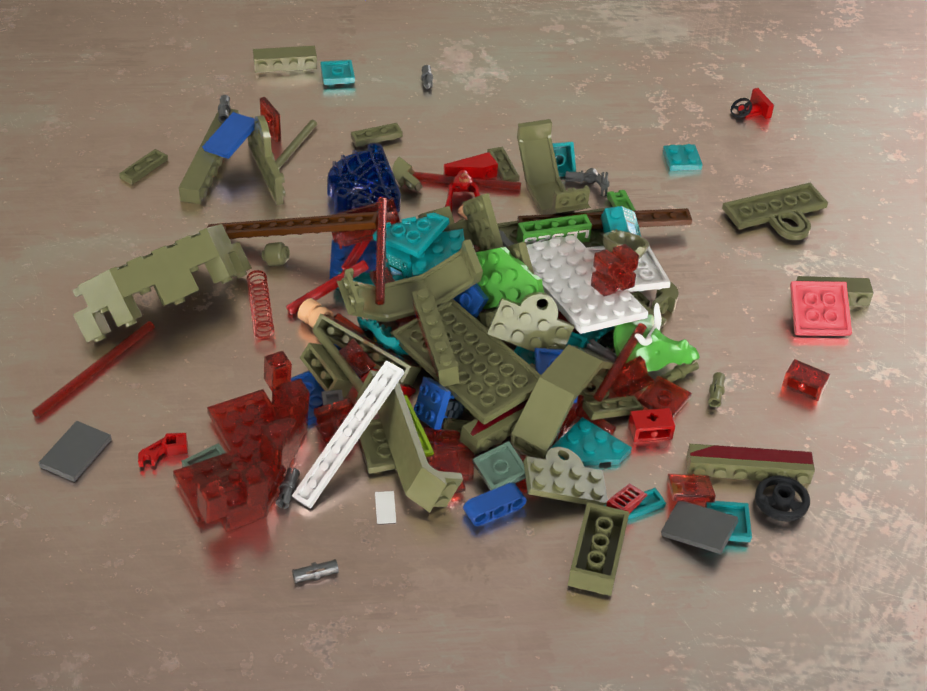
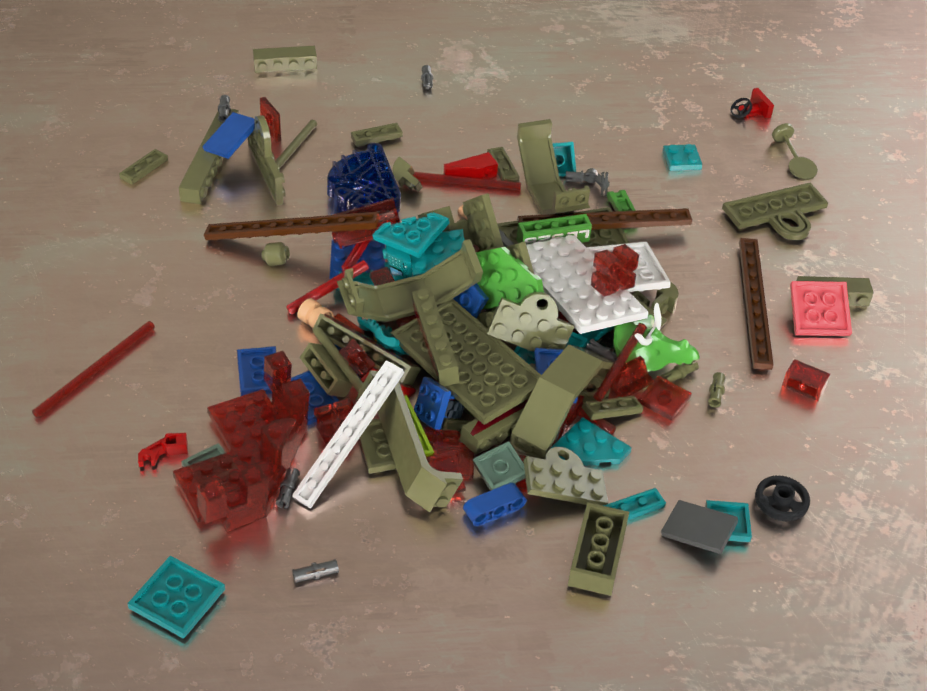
dark grey tile [39,421,112,482] -> none
olive brick [72,224,252,343] -> none
clear red piece [247,270,275,339] -> none
teal plate [320,60,355,85] -> none
dark grey plate [322,390,344,412] -> none
clear red piece [375,197,387,305] -> none
white sticker [375,491,396,524] -> none
red piece [445,170,480,212] -> none
teal slope [601,206,642,237] -> none
olive cylinder [603,229,649,263] -> none
red slope [606,483,647,514] -> none
red brick [628,408,675,442] -> none
clear red plate [667,474,716,503] -> none
olive brick [686,443,815,484] -> none
none -> teal plate [127,556,225,639]
none -> blue tile [237,346,281,397]
none -> reddish brown plate [739,238,774,370]
none -> olive piece [772,123,818,180]

